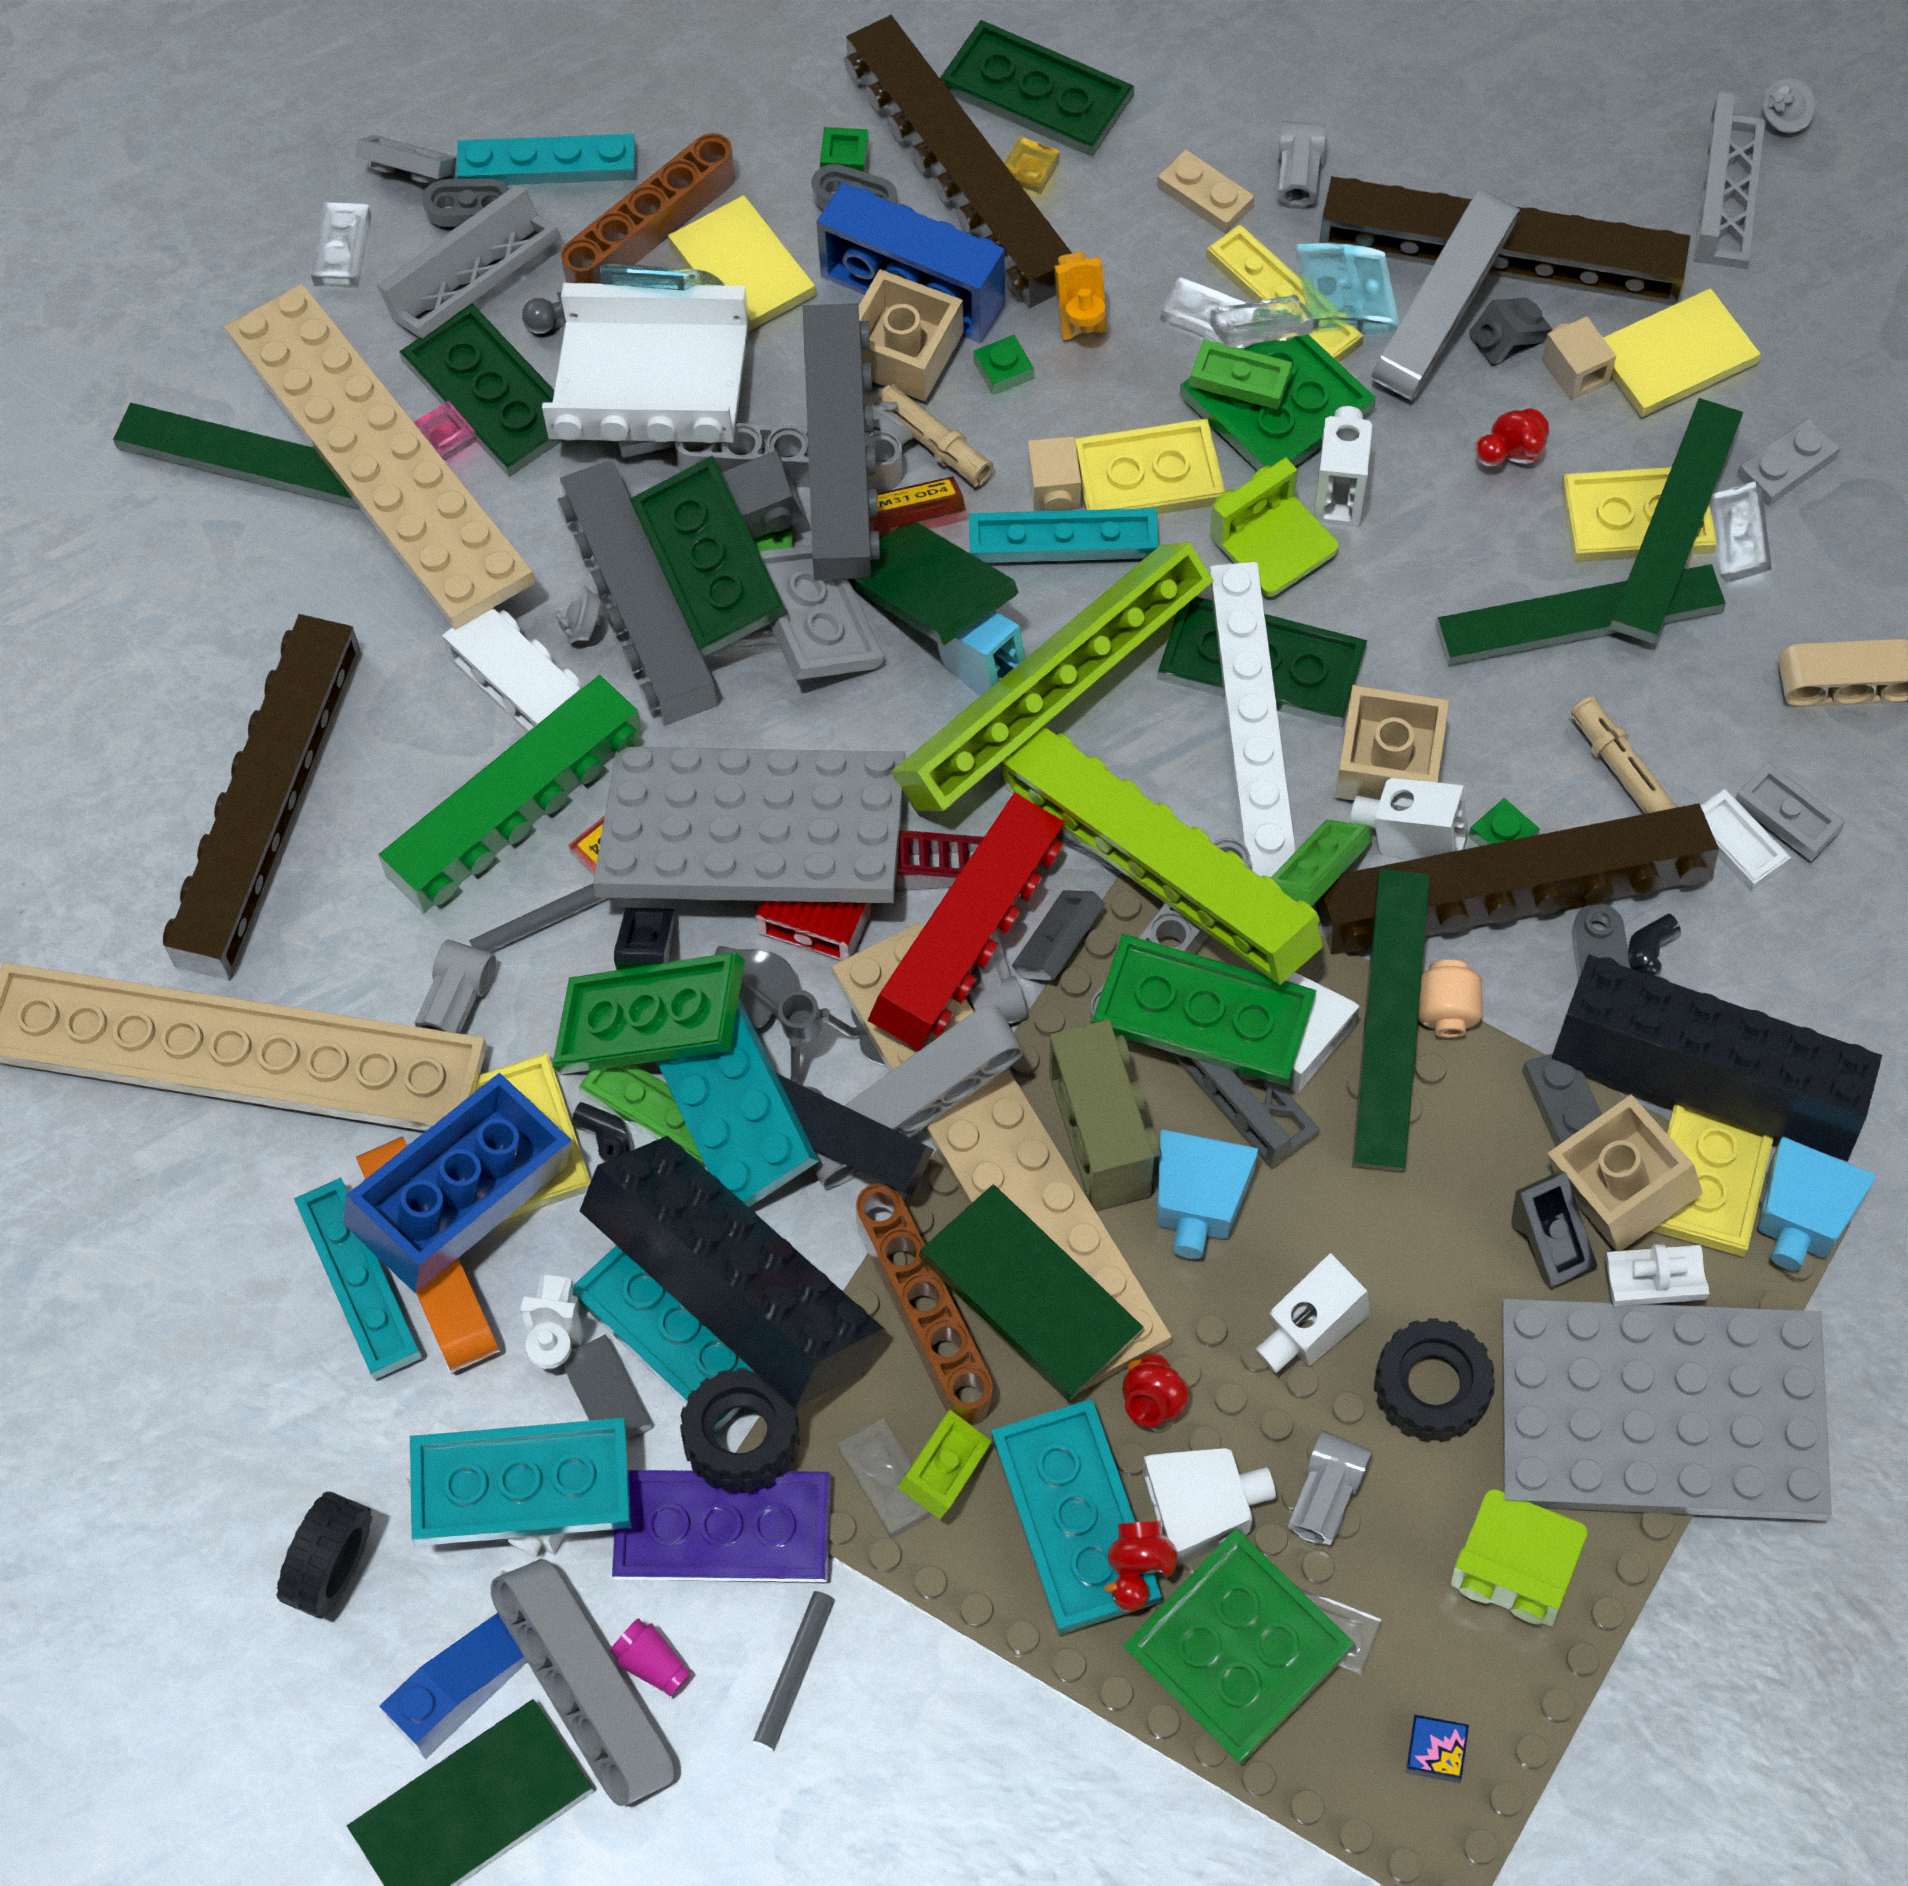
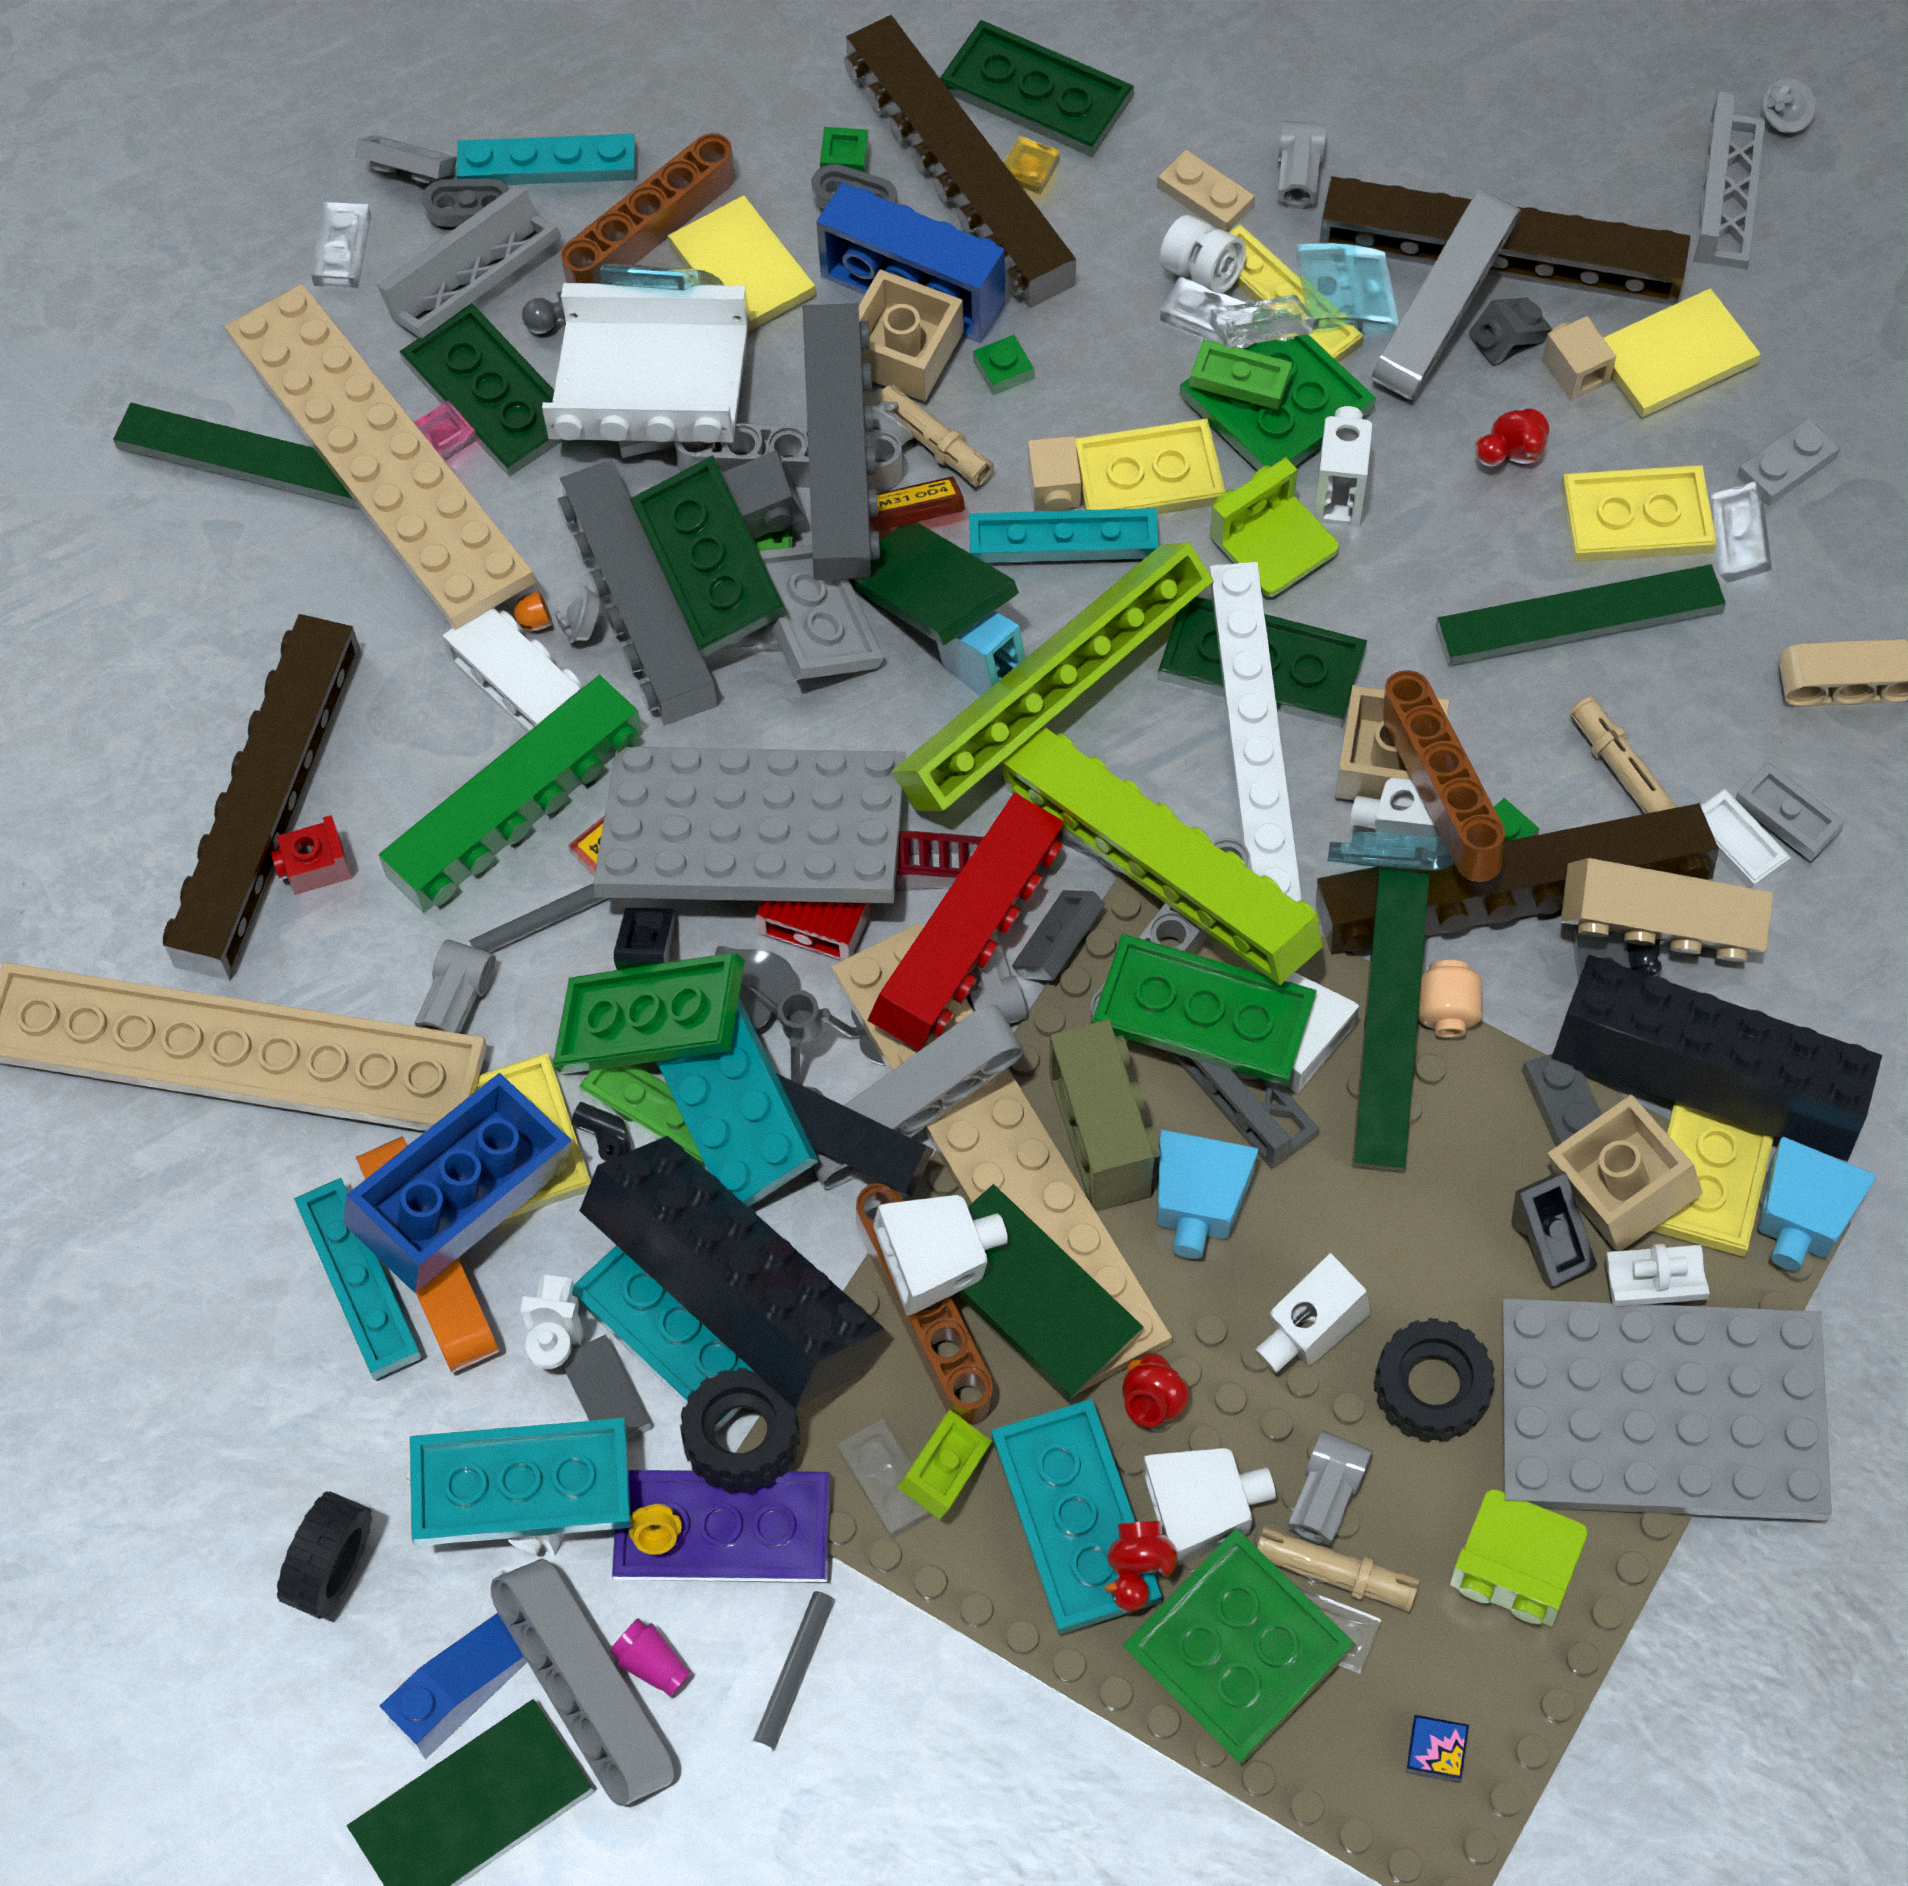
light orange hips [1054,252,1107,341] -> none
bright green tile [1270,819,1371,907] -> none
dark green tile [1610,398,1743,644] -> none
none -> red brick [271,815,352,895]
none -> orange hinge [514,590,553,631]
none -> yellow plate [629,1504,682,1555]
none -> white torso [873,1195,1008,1316]
none -> white wheel [1160,215,1246,294]
none -> tan pin [1257,1526,1420,1612]
none -> clear light blue slope [1327,831,1454,871]
none -> dark orange beam [1383,670,1505,882]
none -> tan brick [1561,858,1773,962]

